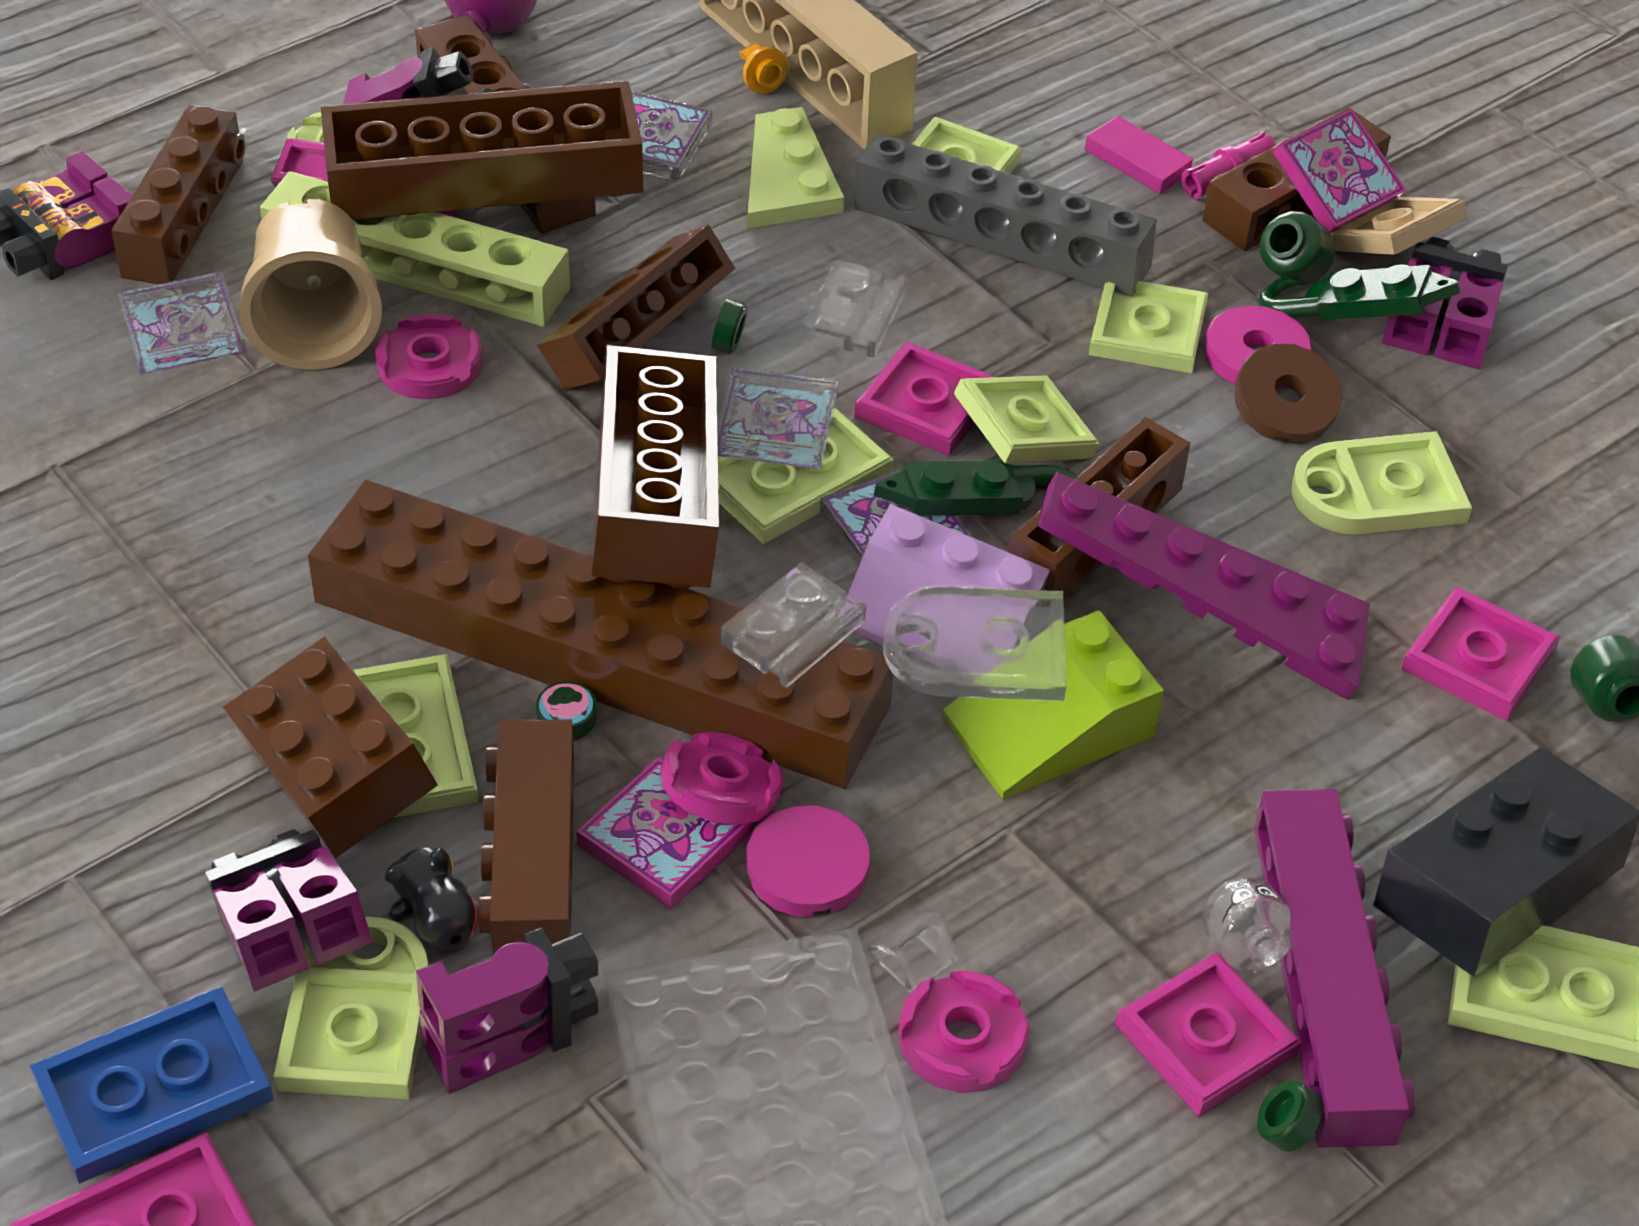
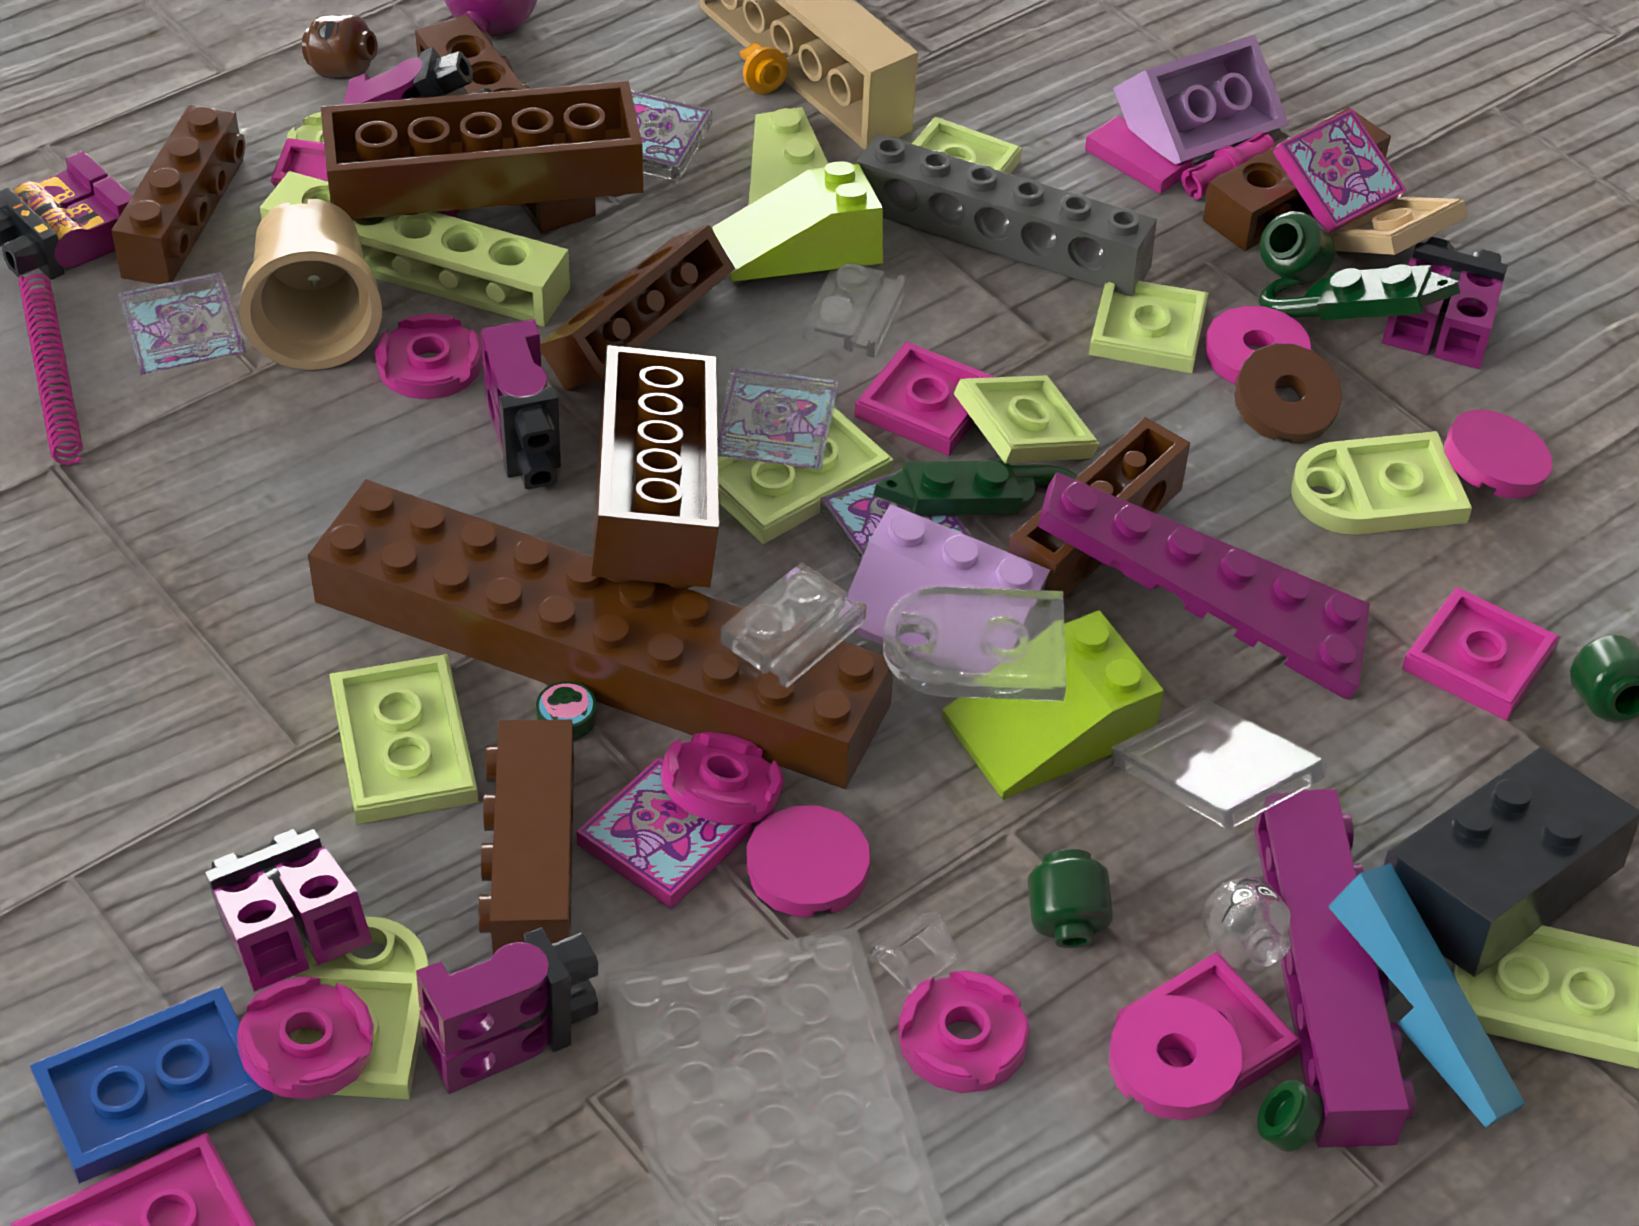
reddish brown brick [223,636,438,859] -> none
black animal [385,847,479,952] -> none
dark green tile [711,298,748,354] -> none
none -> dark pink piece [18,274,83,465]
none -> dark pink tile [237,976,374,1099]
none -> reddish brown head [302,14,378,78]
none -> hips [481,319,561,490]
none -> lime slope [712,161,883,282]
none -> dark green head [1028,849,1113,948]
none -> dark pink tile [1108,995,1242,1120]
none -> clear tile [1112,699,1325,830]
none -> lavender slope [1113,34,1289,165]
none -> dark azure slope [1328,863,1525,1128]
none -> dark pink tile [1444,410,1553,498]

